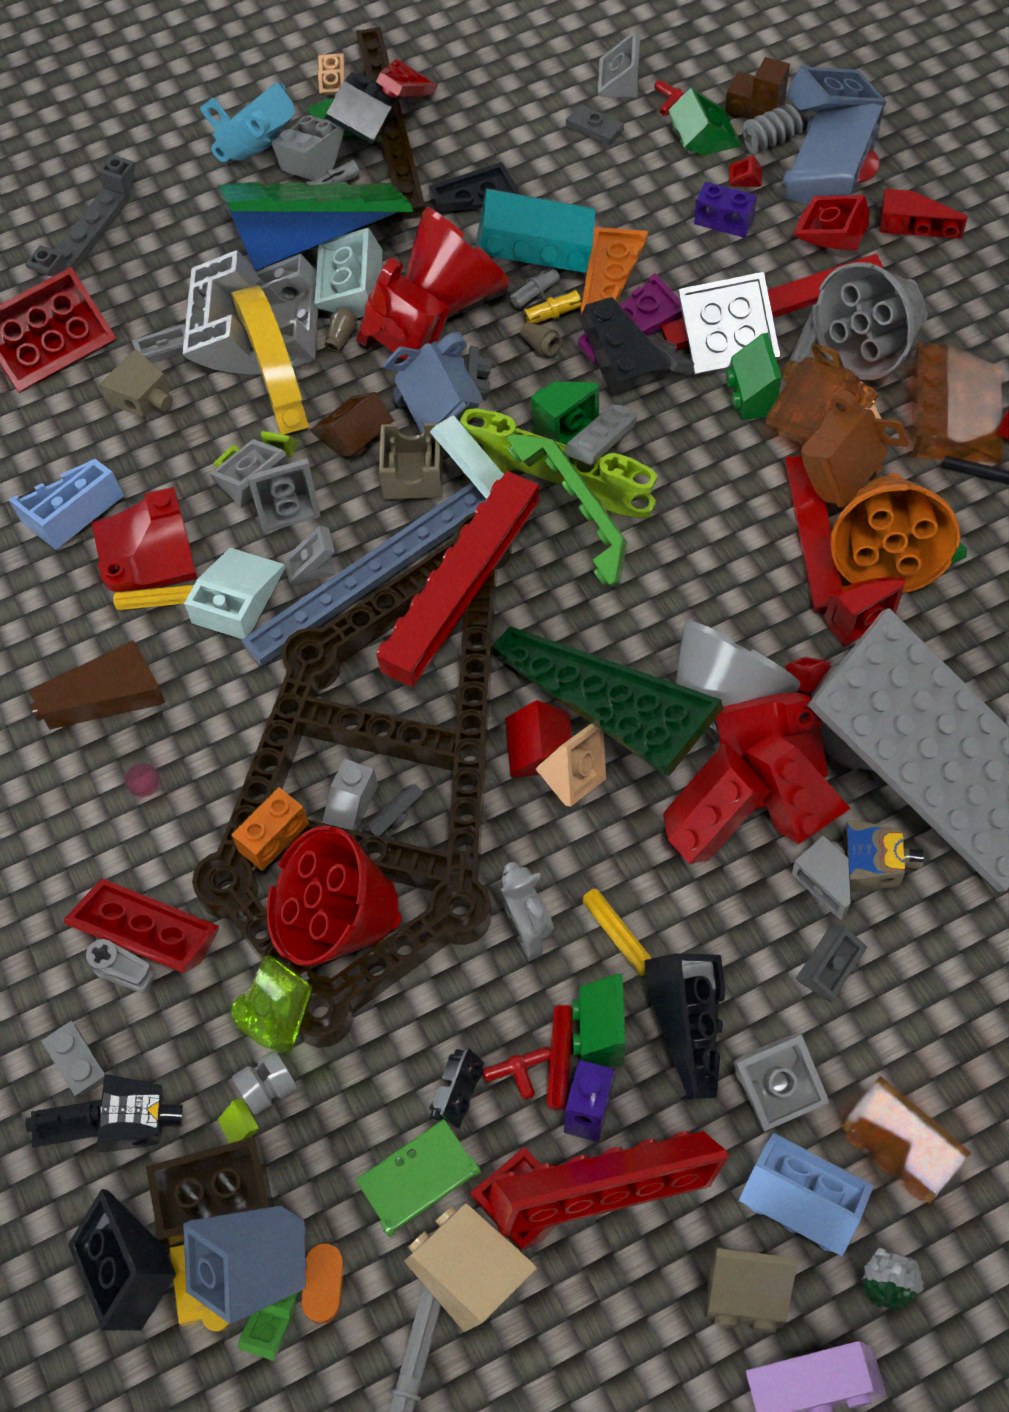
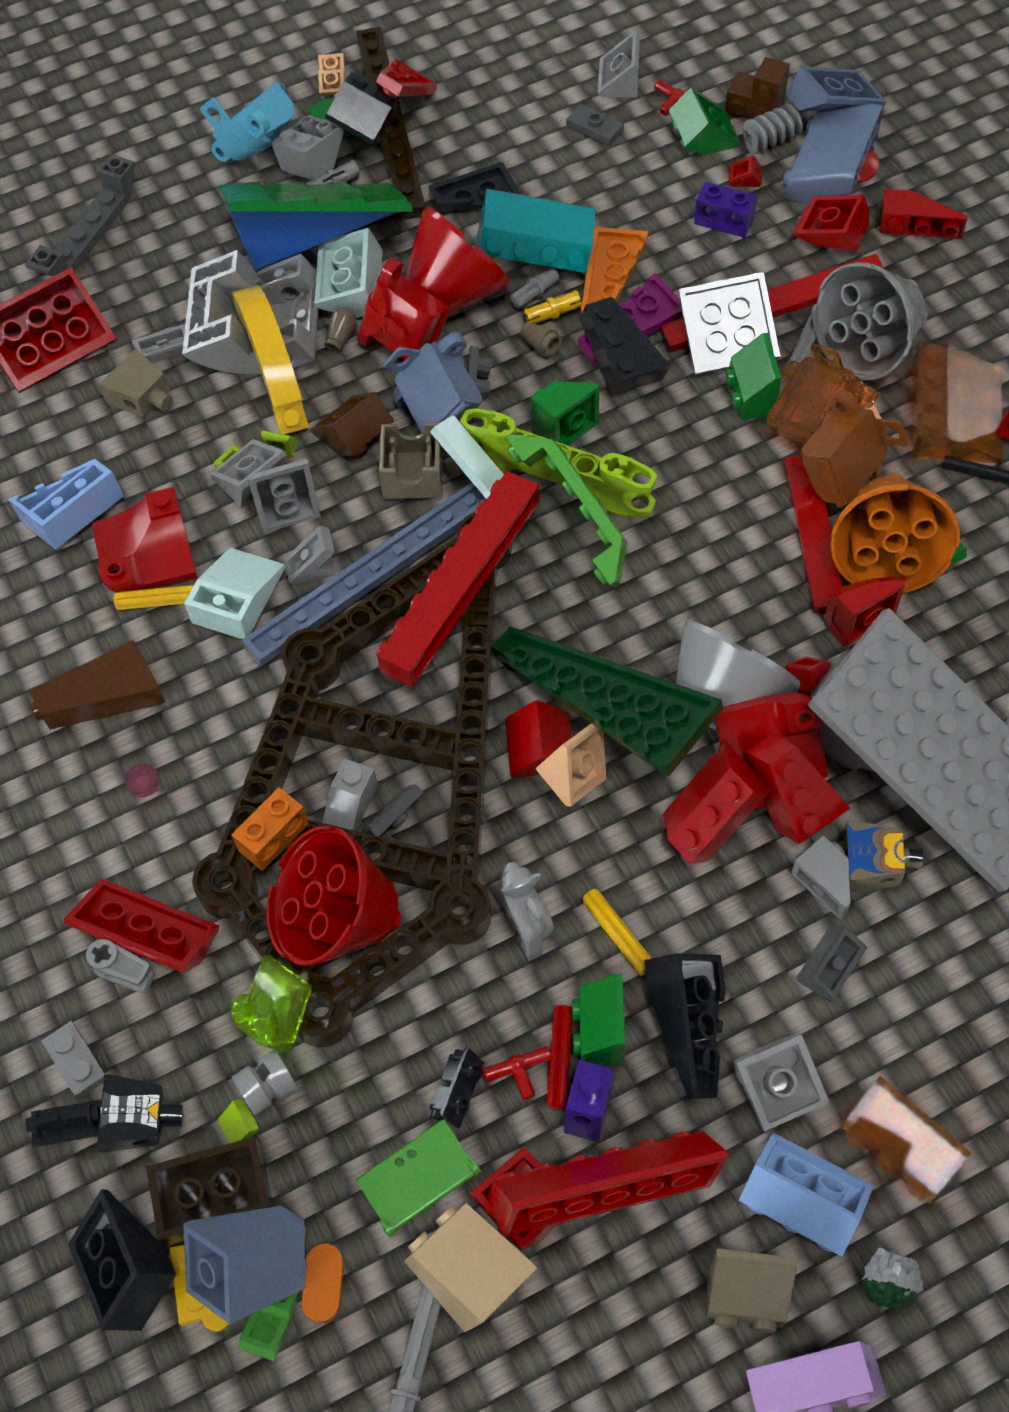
light grey plate [564,404,638,466] -> none
dark grey plate [645,335,695,373] -> none

